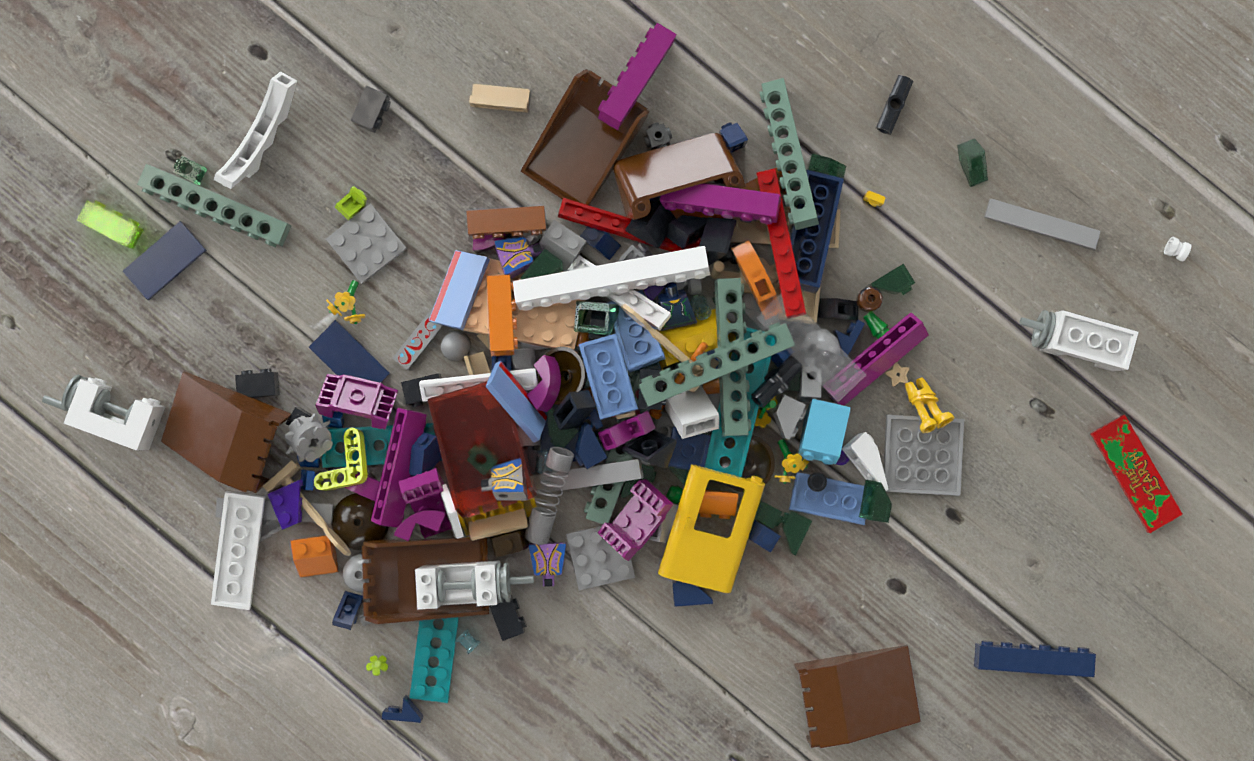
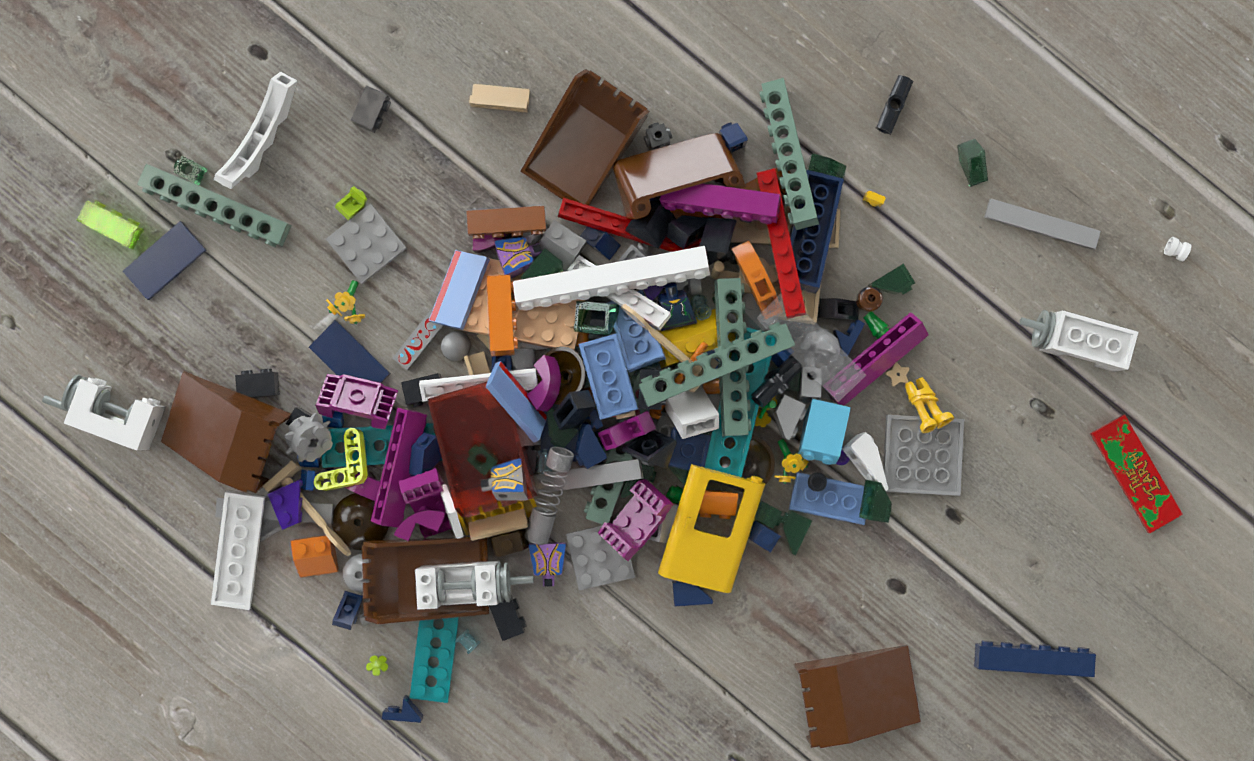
magenta brick [598,23,677,130] -> none

